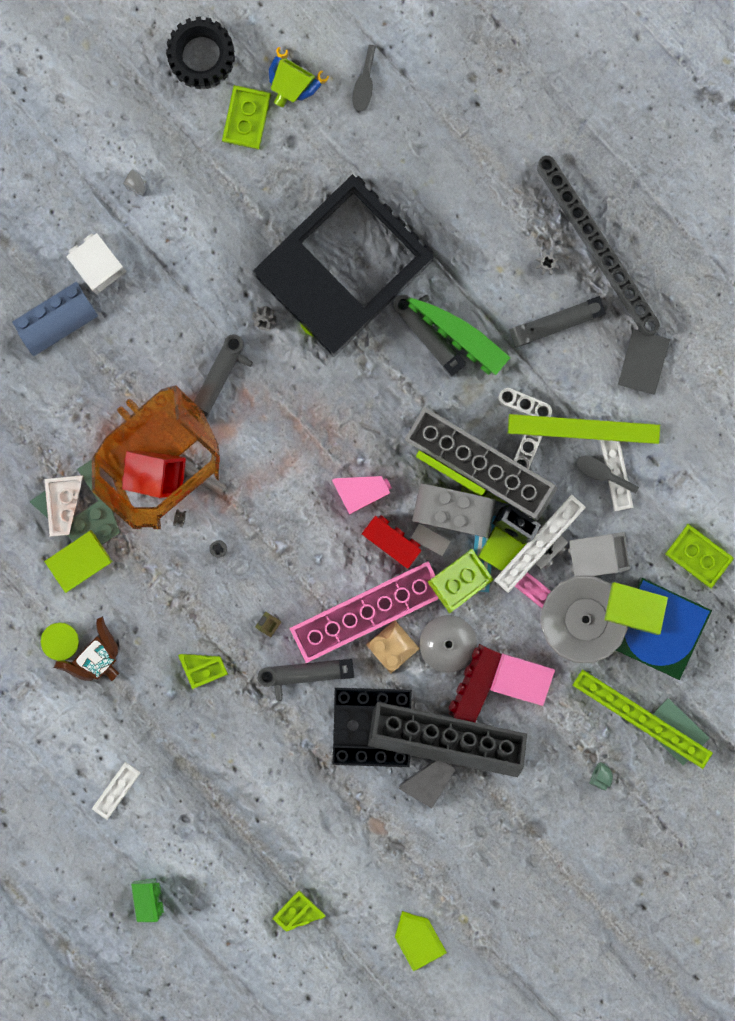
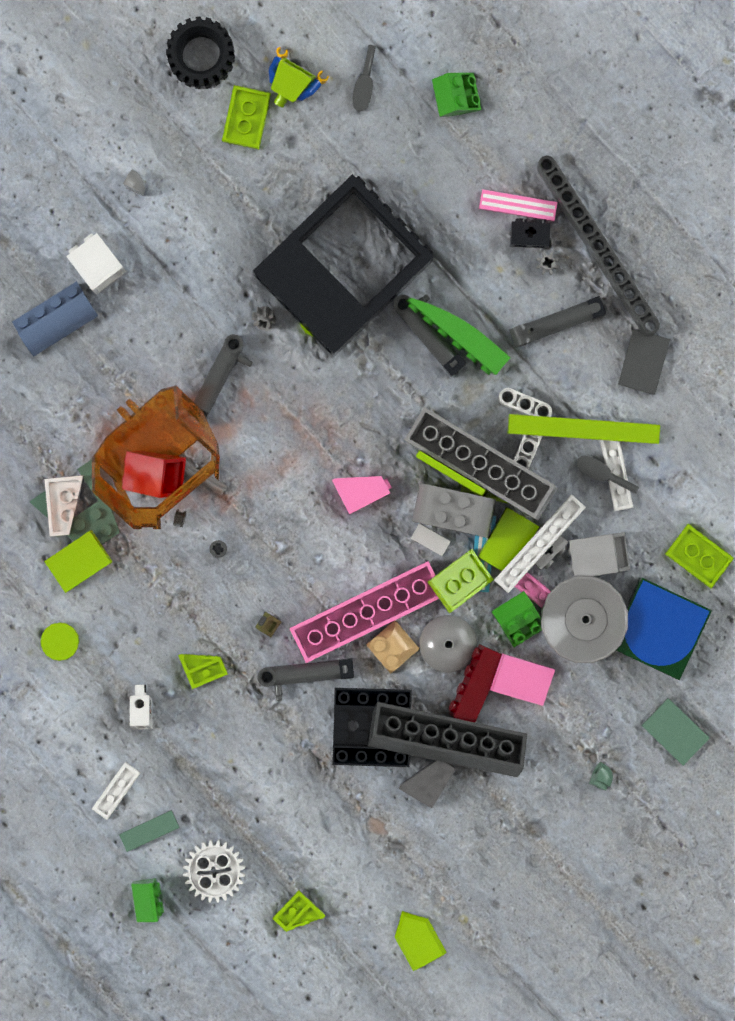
reddish brown torso [53,616,120,681] -> none
red brick [361,515,422,569] -> none
black brick [492,504,541,544] -> none
lime tile [572,669,713,769] -> none
lime tile [604,582,668,635] -> none
none -> sand green tile [119,810,180,852]
none -> white torso [130,685,153,730]
none -> white gear [183,839,246,903]
none -> bright green slope [432,73,482,117]
none -> bright pink tile [479,189,558,222]
none -> bright green slope [492,591,542,647]
none -> black brick [510,218,550,249]

